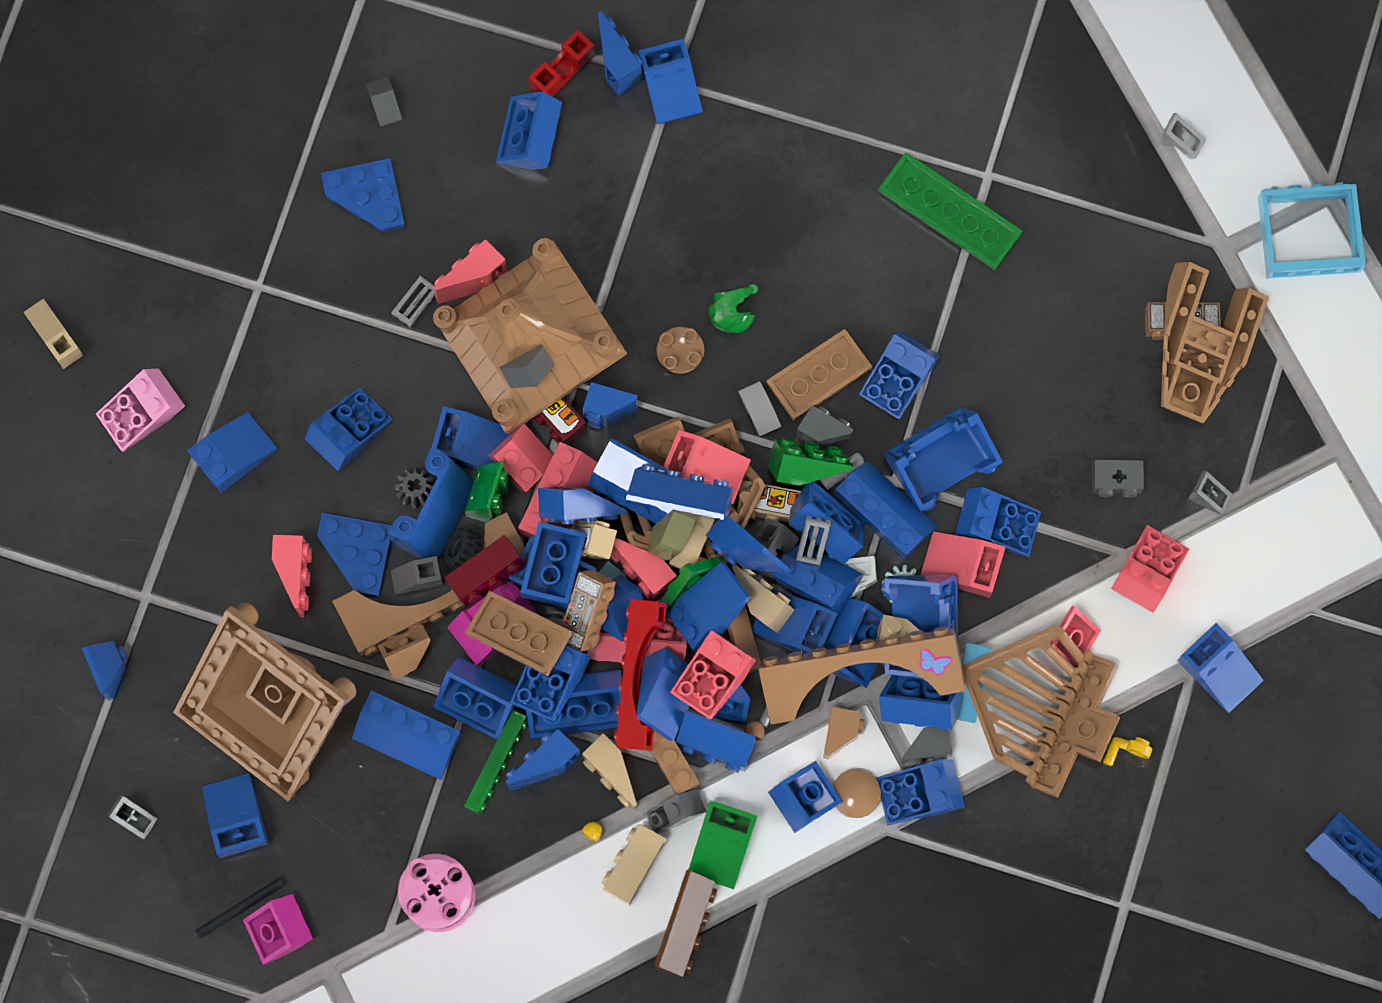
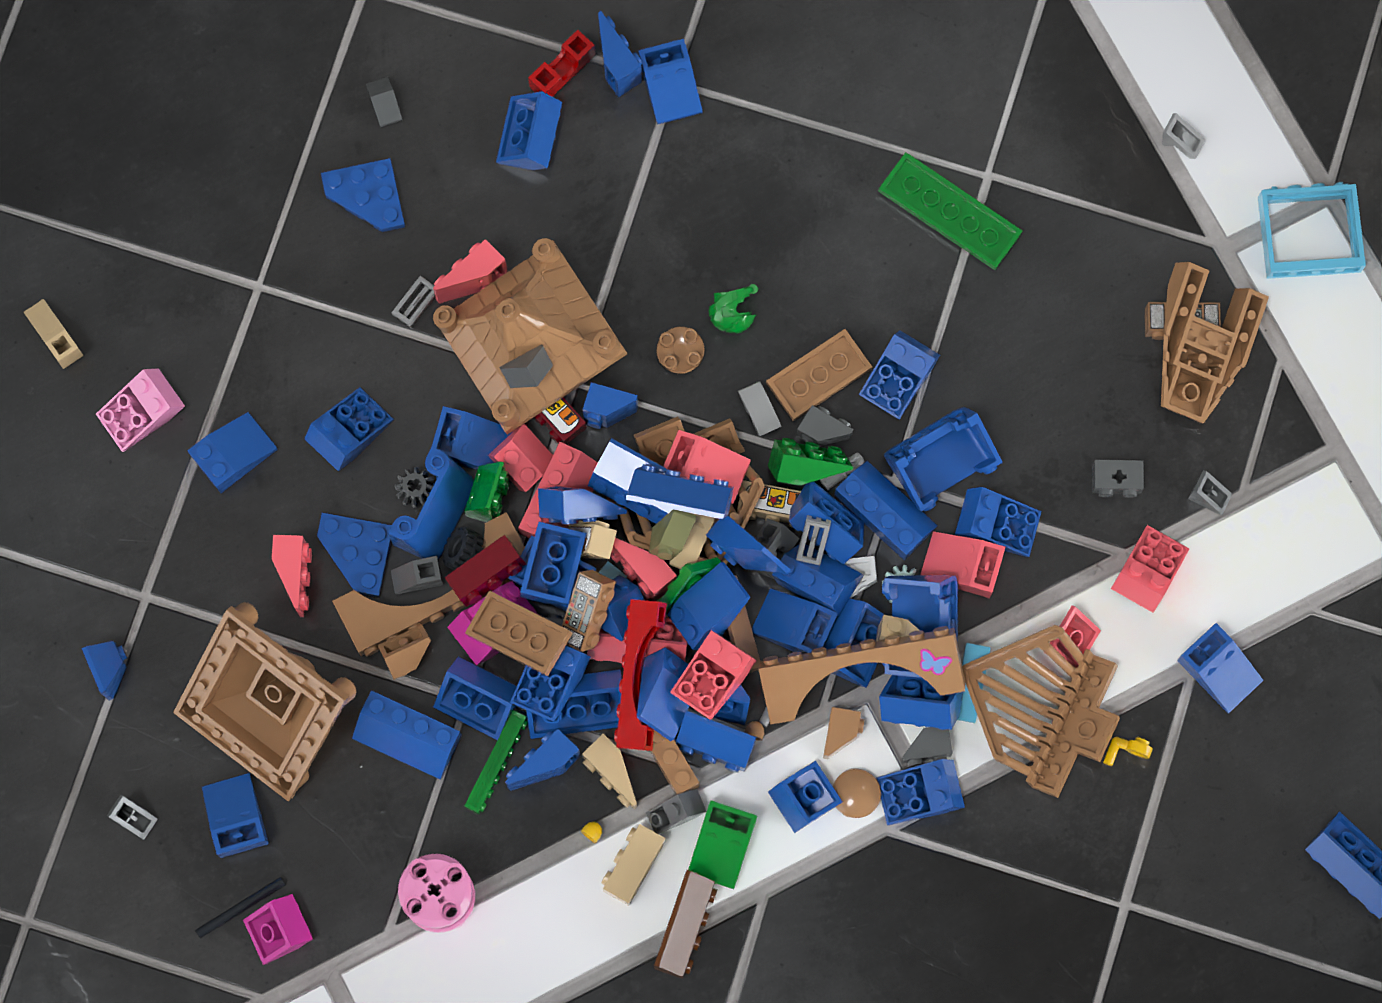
tan slope [732,565,795,633] -> none

